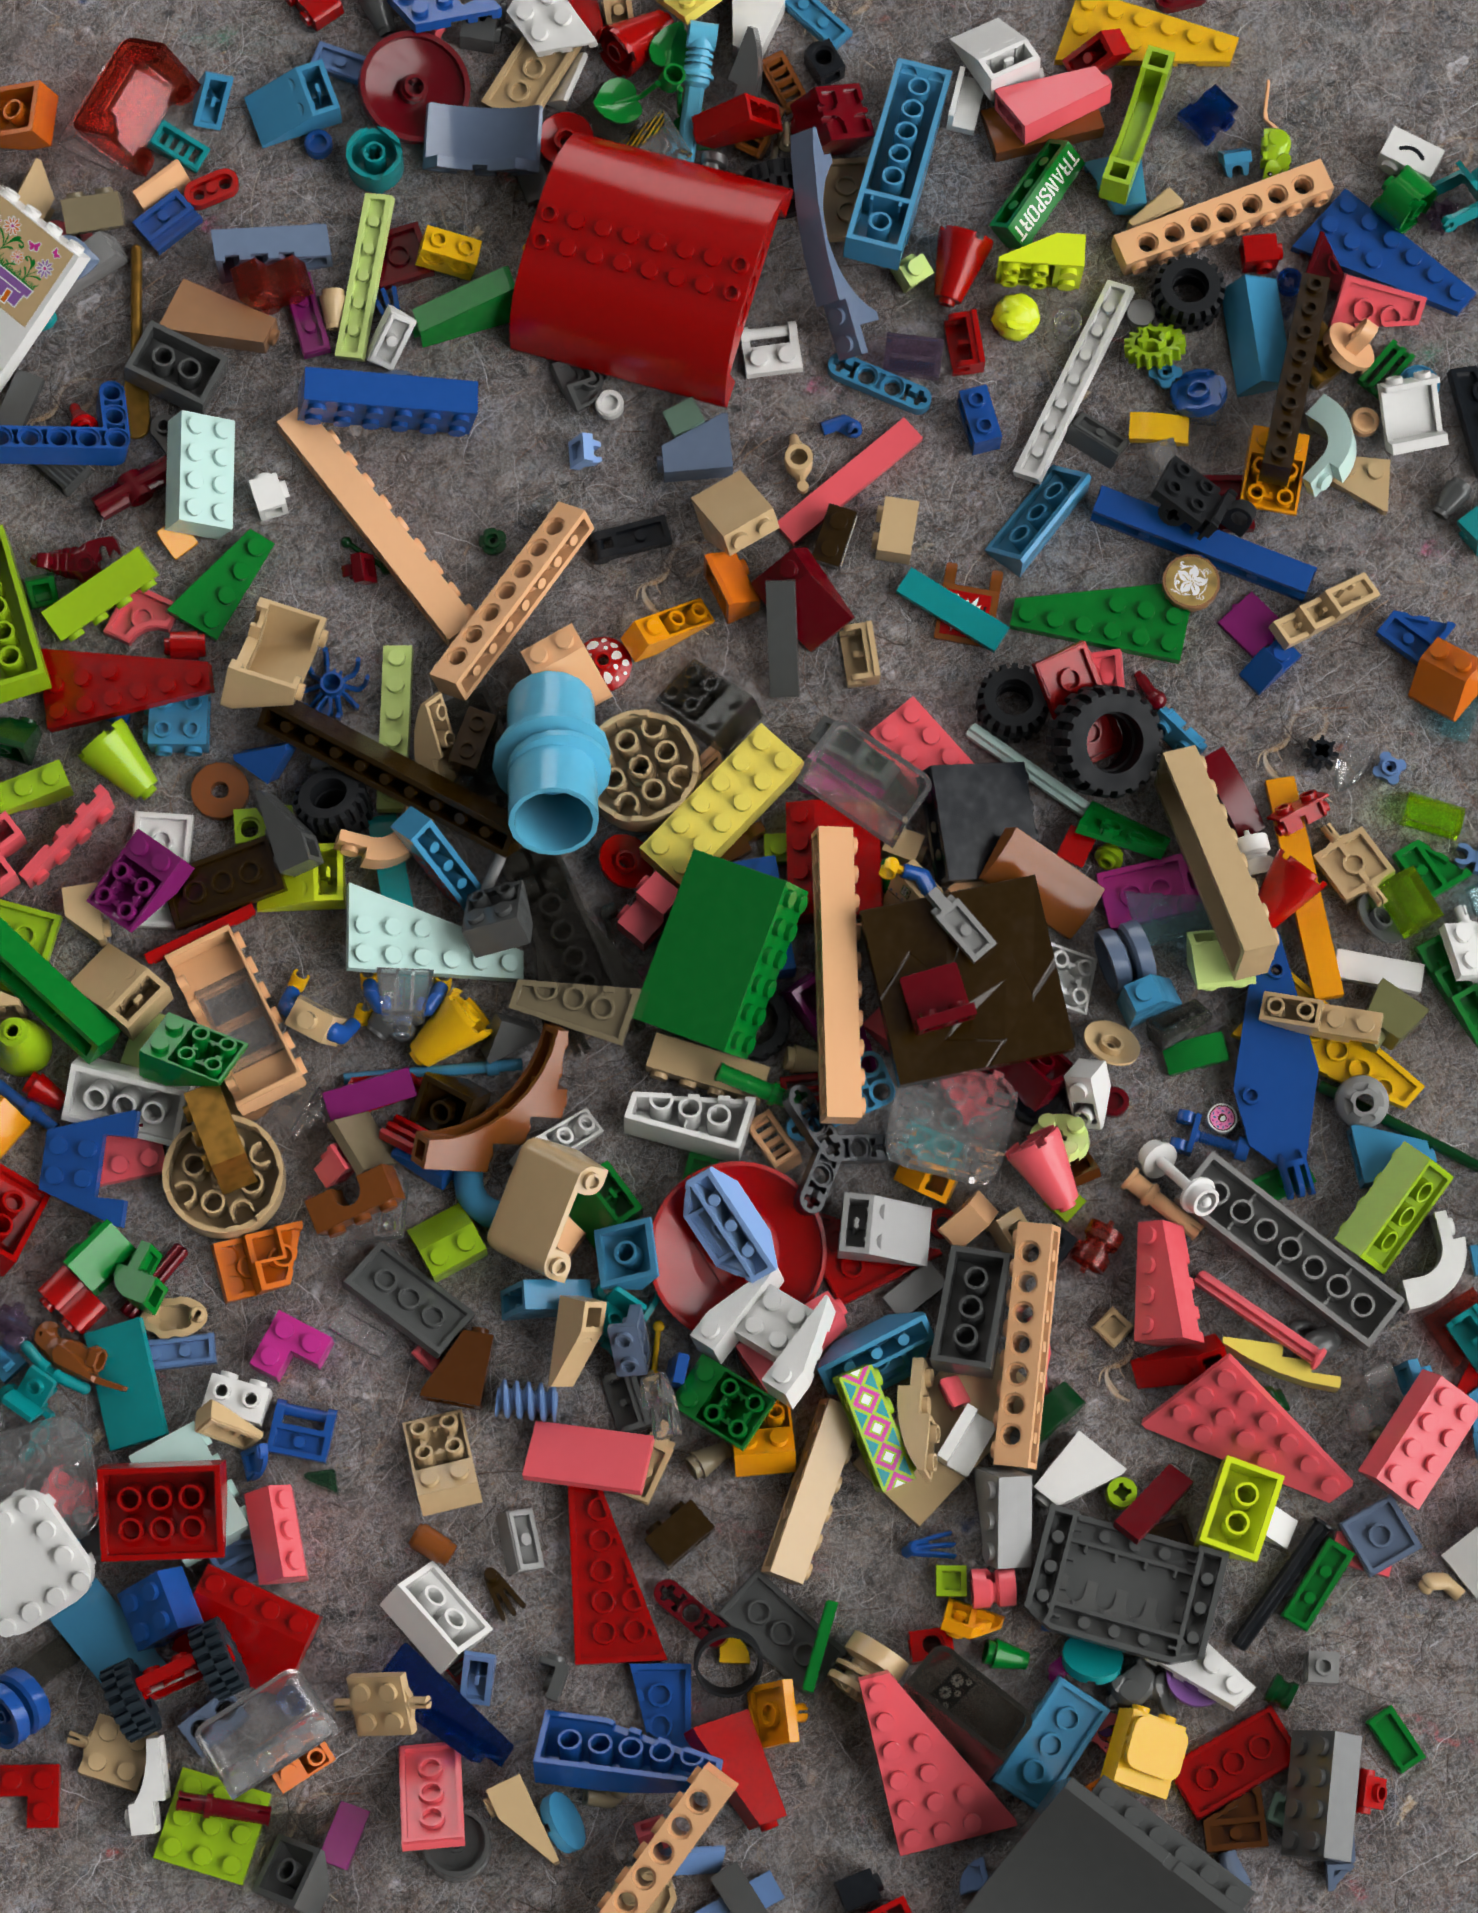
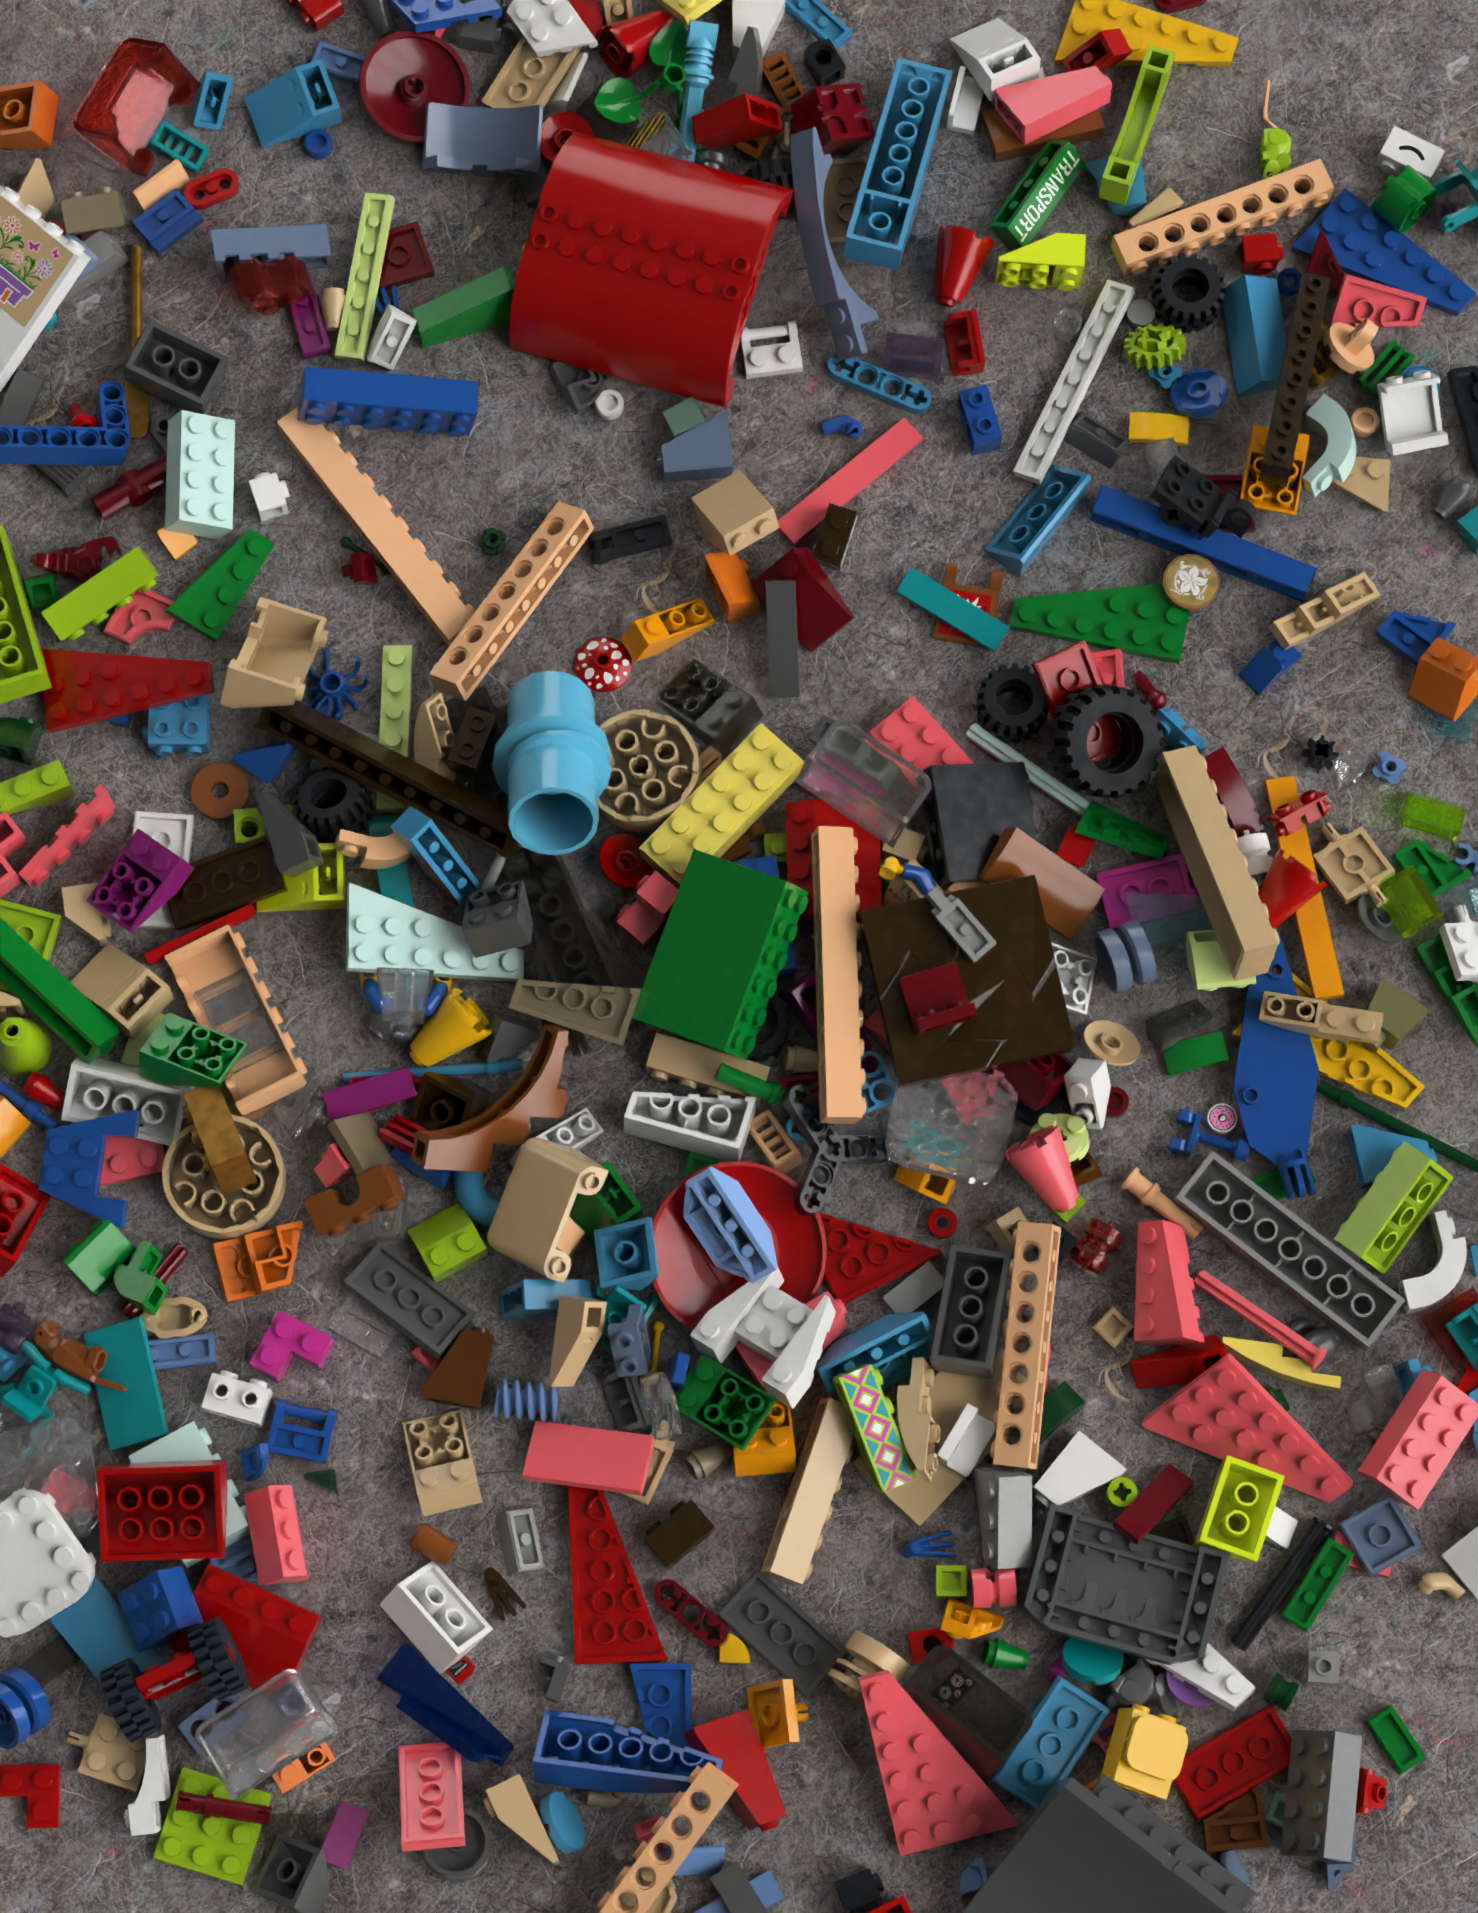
red brick [38,1265,108,1335] -> none
lime cone [78,718,158,801] -> none
medium nougat slope [159,278,280,354] -> none
red brick [164,631,206,660] -> none
tan slope [194,1399,263,1450] -> none
torso [278,969,373,1047] -> none
tan plate [334,1672,432,1736] -> none
teal brick [346,126,405,194] -> none
yellow brick [415,225,482,281] -> none
medium blue slope [459,1650,497,1706] -> none
light nougat slope [521,623,613,706] -> none
light blue tile [568,432,602,470] -> none
black tyre [694,1627,763,1698] -> none
tan piece [784,433,813,494] -> none
green tile [801,1600,838,1695] -> none
light grey slope [837,1192,932,1267] -> none
tan hinge [839,620,881,688] -> none
tan brick [871,496,920,565] -> none
yellowish green brick [890,253,935,293] -> none
light nougat slope [937,1190,999,1247] -> none
coral slope [938,1375,971,1411] -> none
neon yellow hair [991,293,1040,342] -> none
lime plate [1094,843,1123,870] -> none
dark azure slope [1116,974,1183,1029] -> none
white piece [1138,1140,1219,1216] -> none
clear blue cylinder [1176,84,1239,147] -> none
dark azure tile [1218,147,1252,178] -> none
magenta piece [1218,591,1280,658] -> none
light grey piece [1334,1075,1389,1128] -> none
white tile [1335,948,1425,995] -> none

